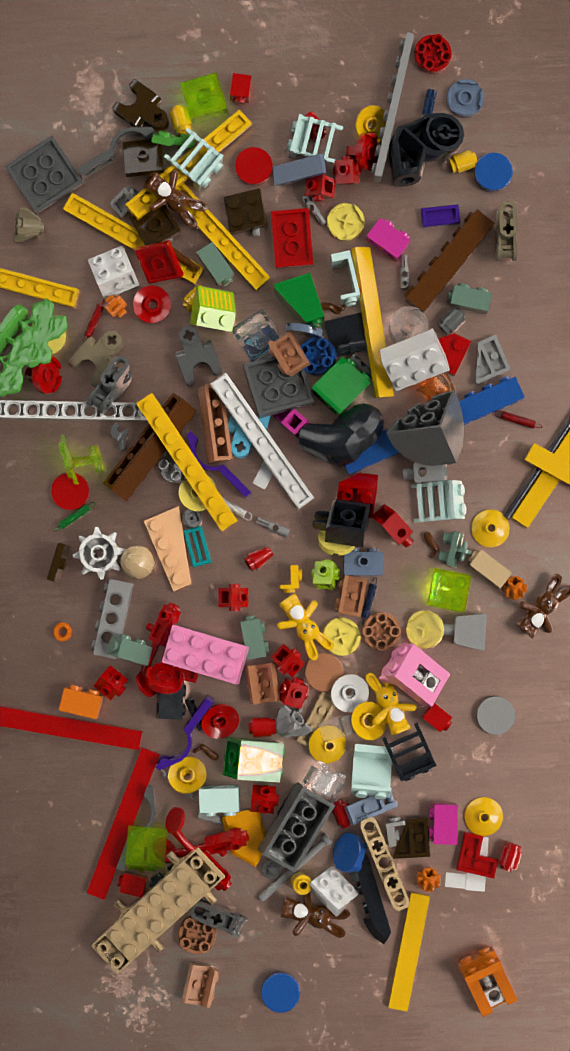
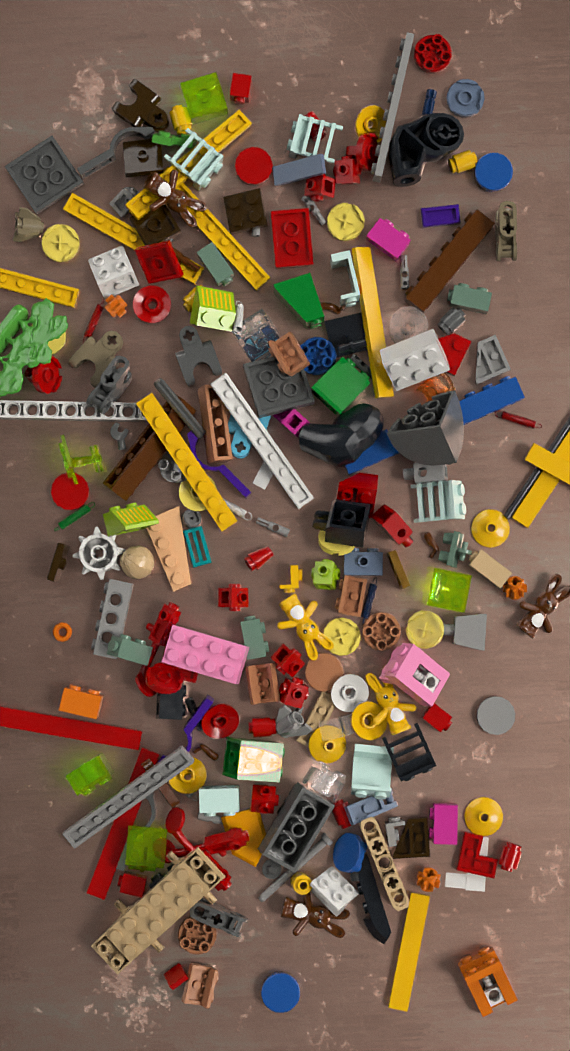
red brick [93,665,128,701] -> none
sand blue tile [285,323,323,338] -> none
none -> light yellow tile [42,224,80,263]
none -> light grey plate [62,745,195,849]
none -> clear neon green brick [66,753,114,796]
none -> lime slope [103,503,159,537]
none -> reddish brown beam [141,758,180,809]
none -> dark grey axle [154,378,206,438]
none -> red tile [164,963,189,990]
none -> white piece [233,301,244,335]
none -> pearl gold tile [387,550,410,589]

